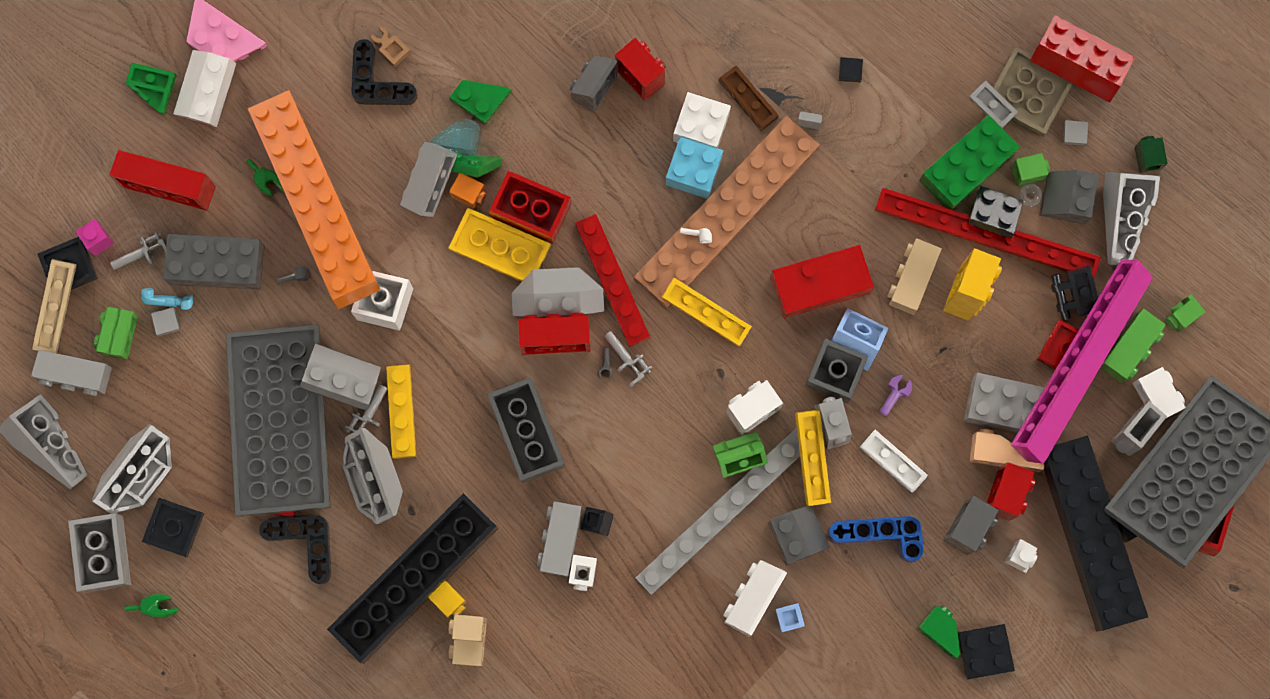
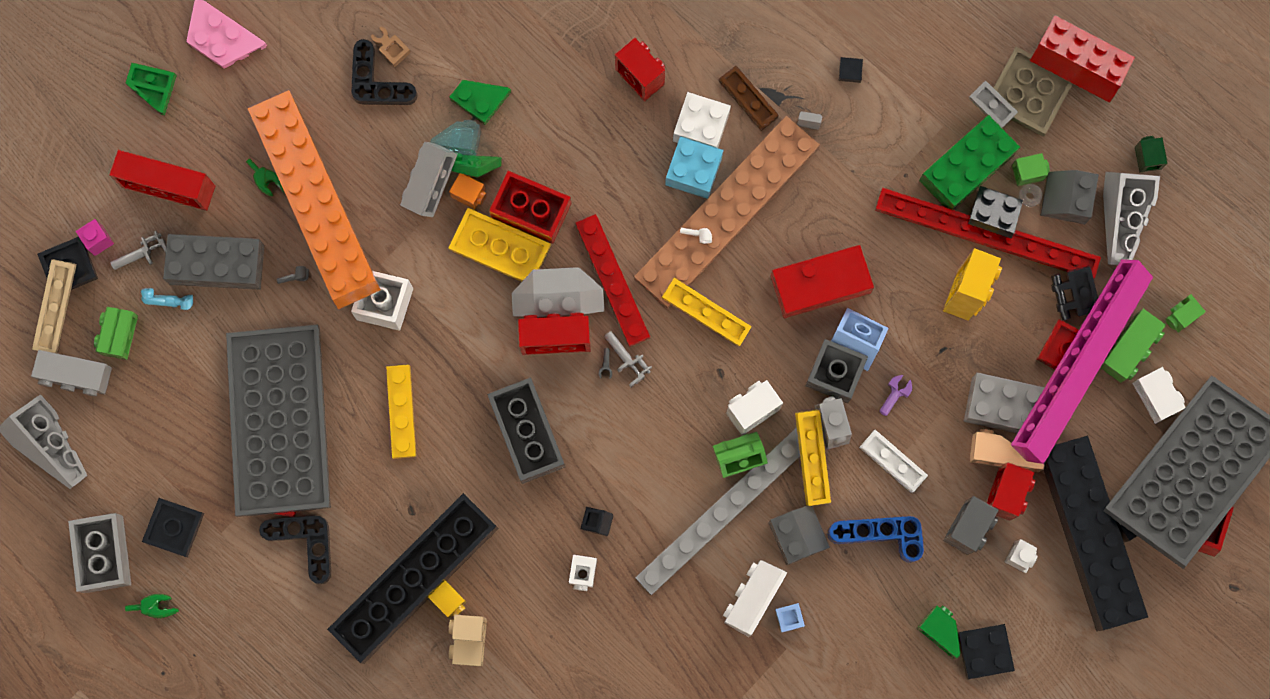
light grey wedge [92,424,172,514] -> none
light grey tile [151,307,180,337] -> none
white slope [173,50,236,127] -> none
light grey slope [299,344,381,410] -> none
light grey wedge [343,428,403,524] -> none
light grey piece [345,385,388,433] -> none
light grey brick [537,501,582,578] -> none
dark grey slope [569,56,618,113] -> none
tan brick [887,238,942,315] -> none
light grey tile [1063,120,1088,146] -> none
light grey torso [1111,401,1167,456] -> none

